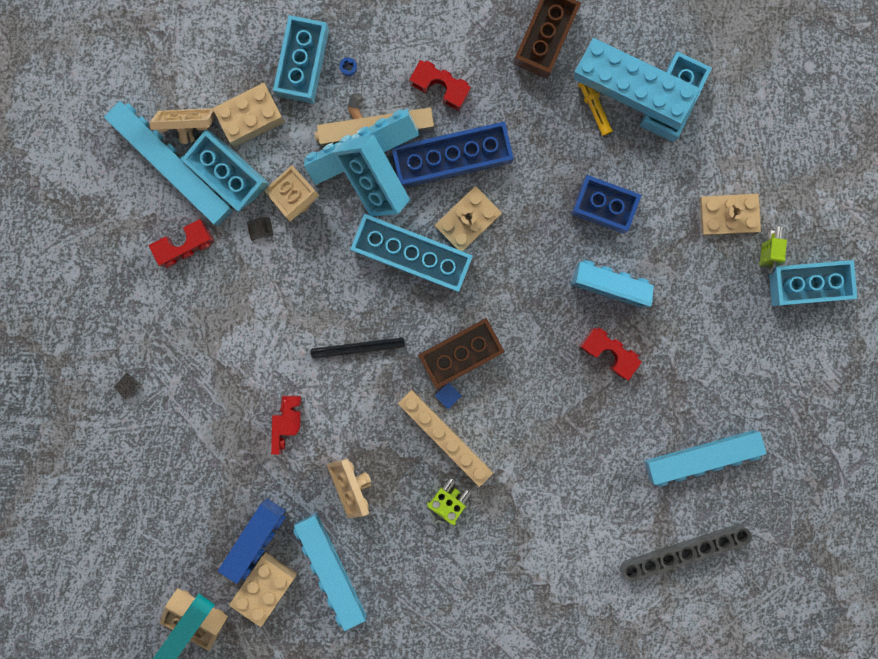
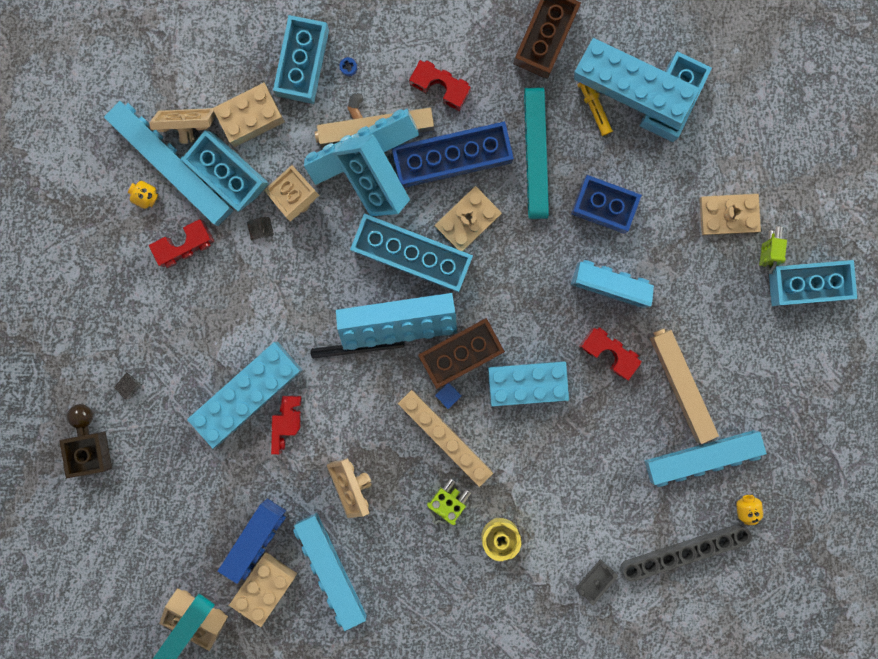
none -> dark brown brick [59,404,112,479]
none -> yellow head [128,180,159,209]
none -> medium azure brick [187,342,303,449]
none -> medium azure brick [336,293,458,350]
none -> light yellow brick [481,518,521,561]
none -> medium azure brick [487,361,569,406]
none -> teal beam [524,87,549,219]
none -> dark grey hinge [576,559,619,605]
none -> tan brick [650,328,719,444]
none -> yellow head [736,495,763,525]

